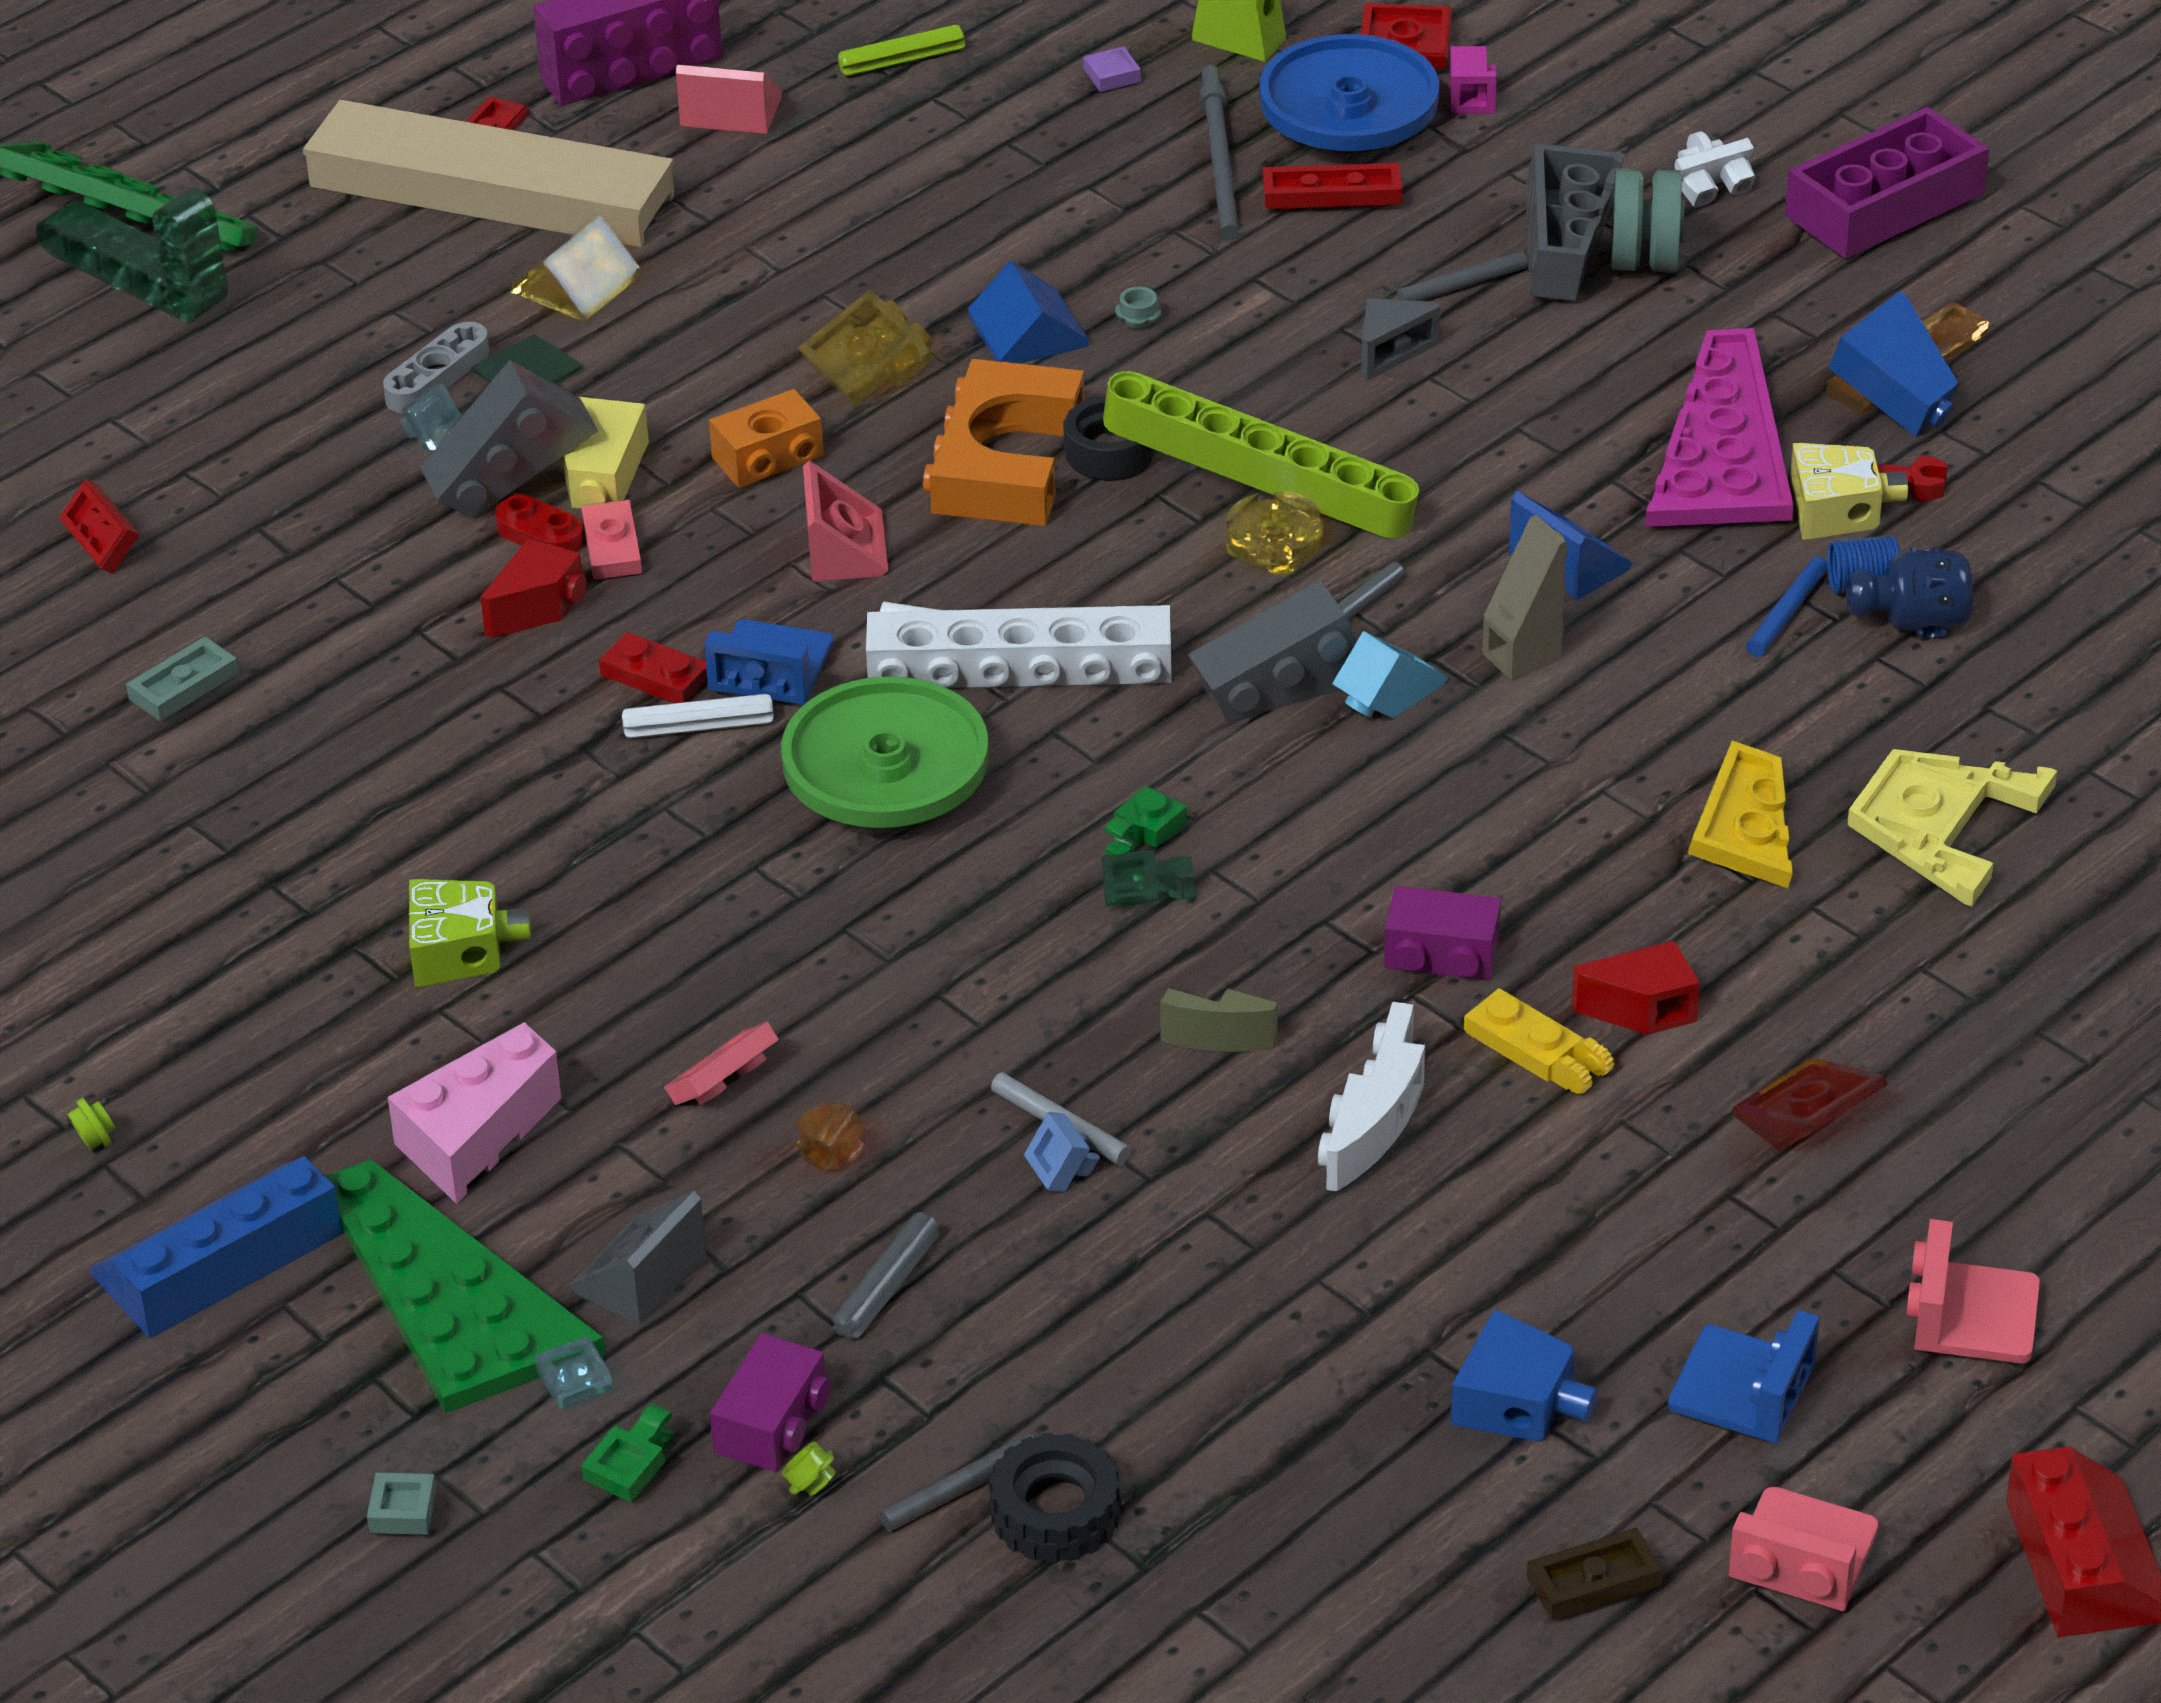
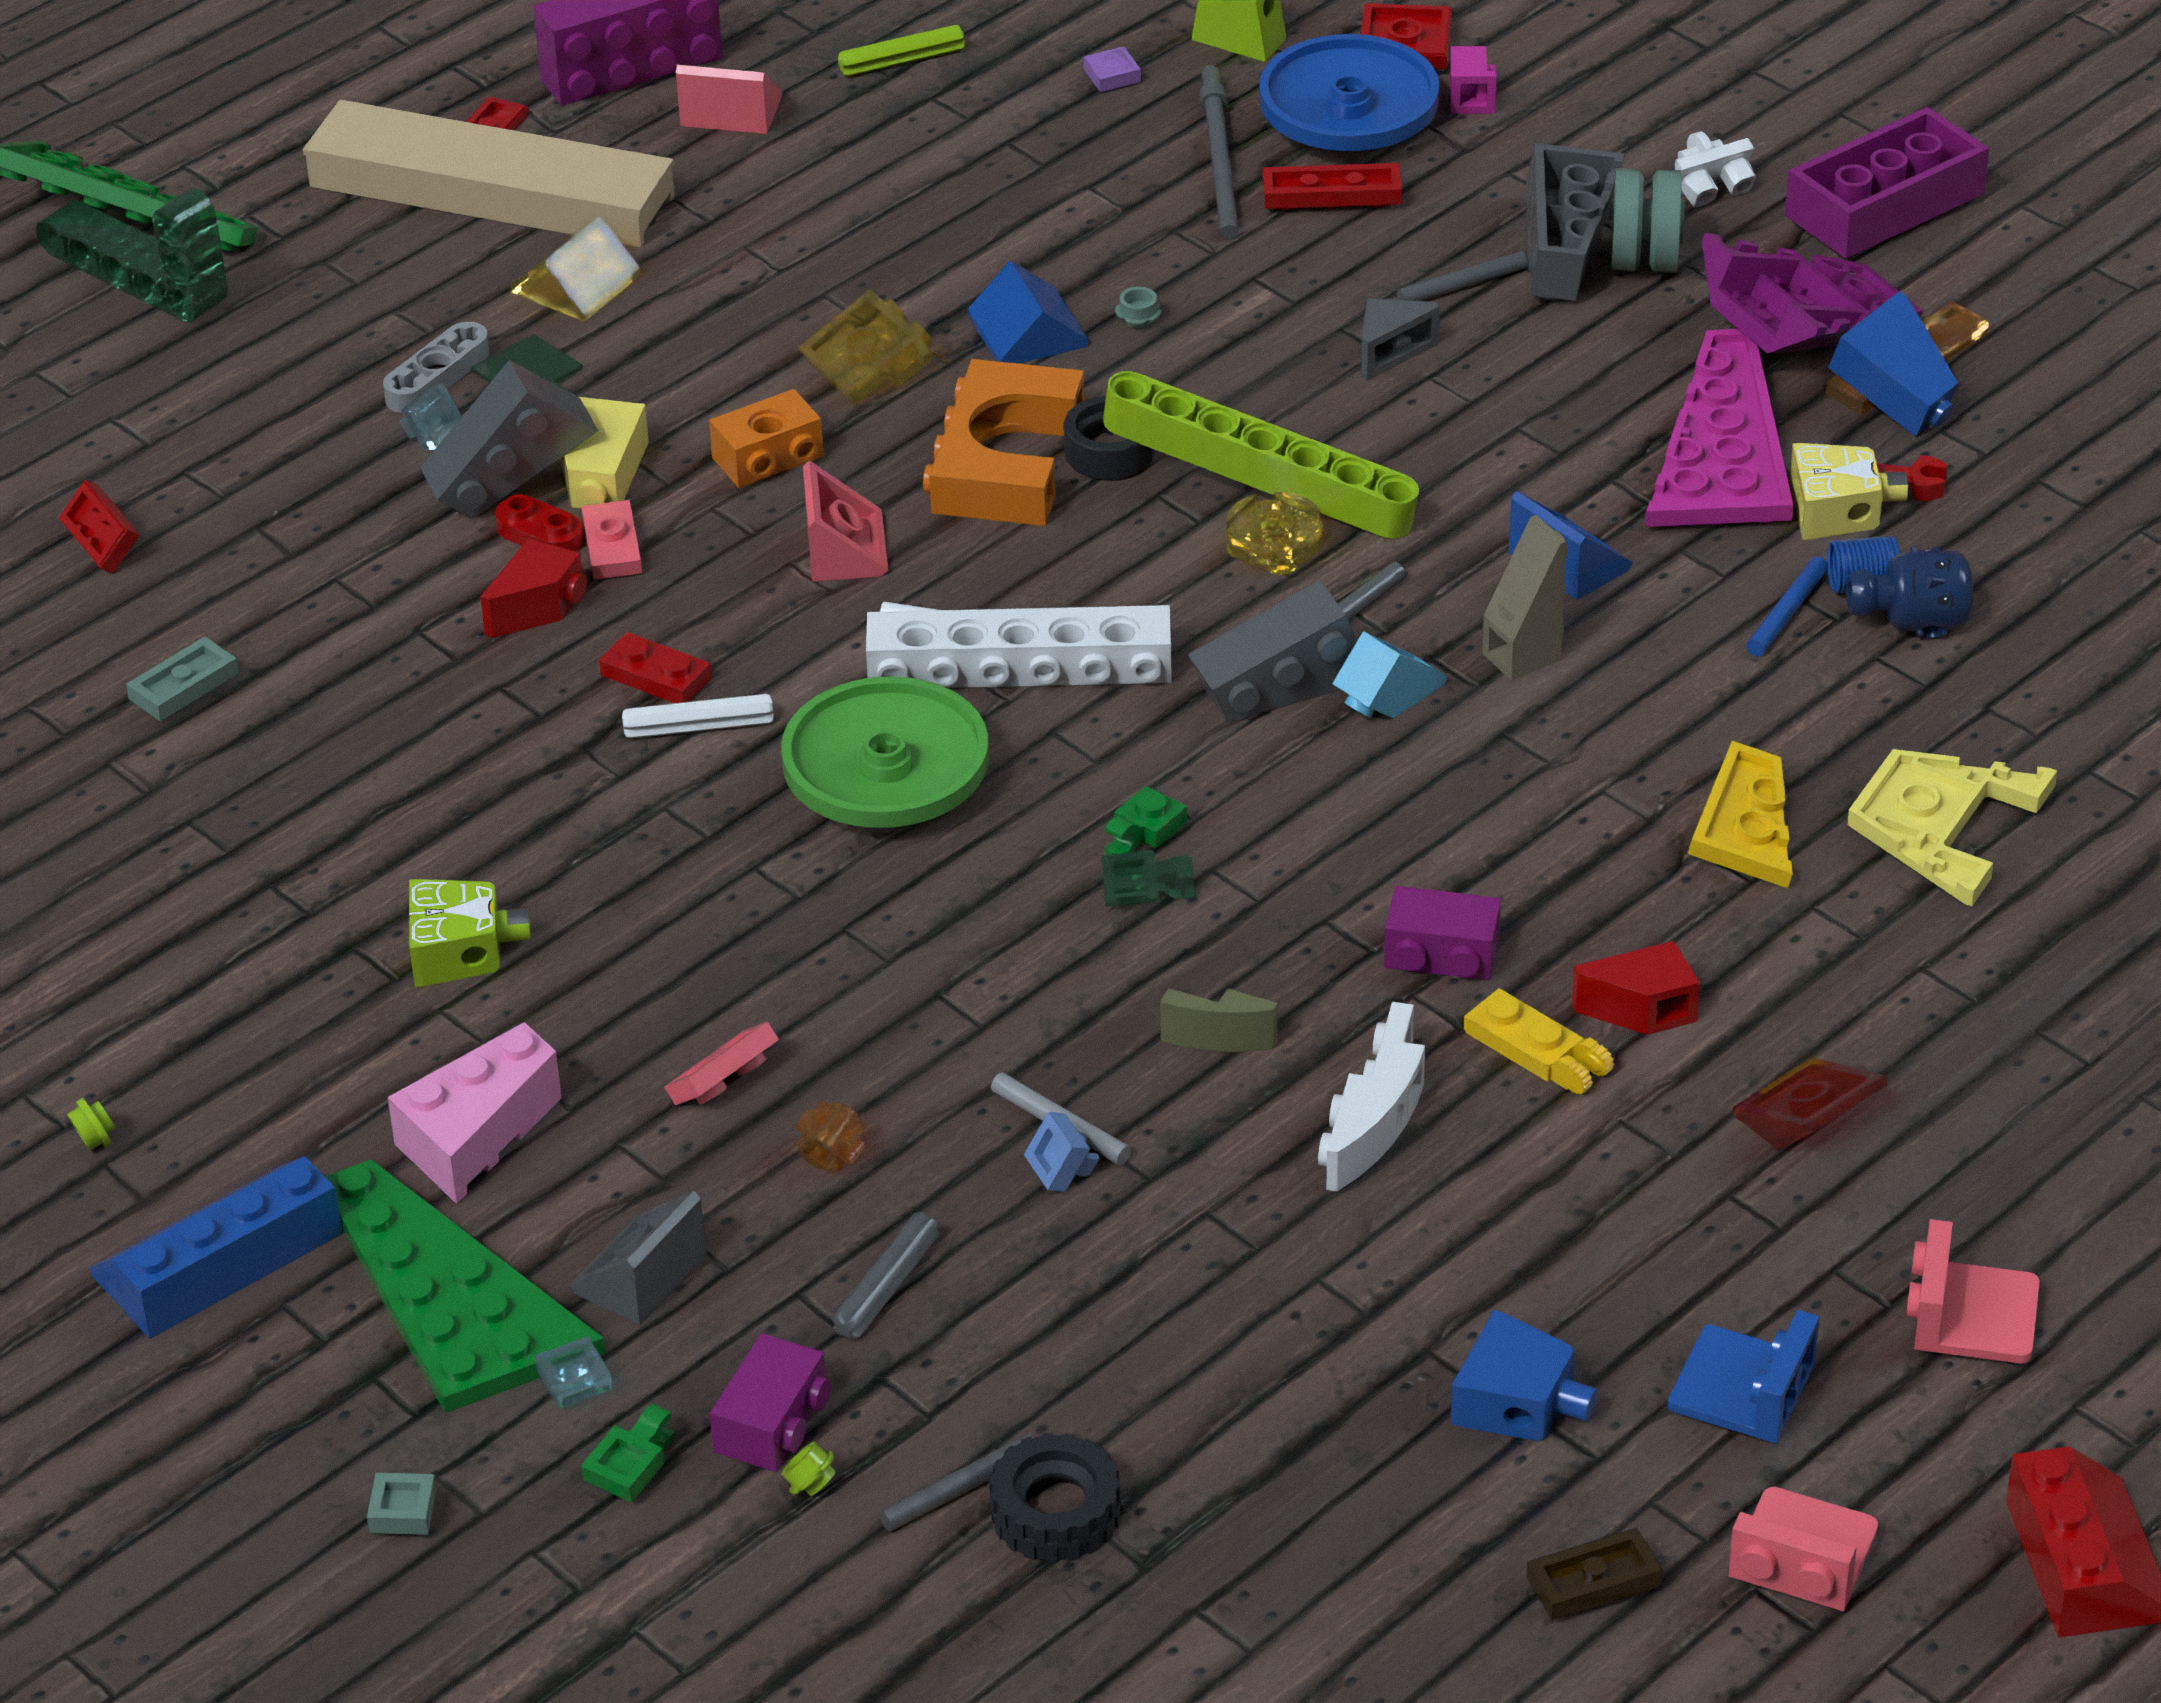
blue bracket [704,619,834,705] -> none
none -> magenta wedge [1702,233,1923,353]

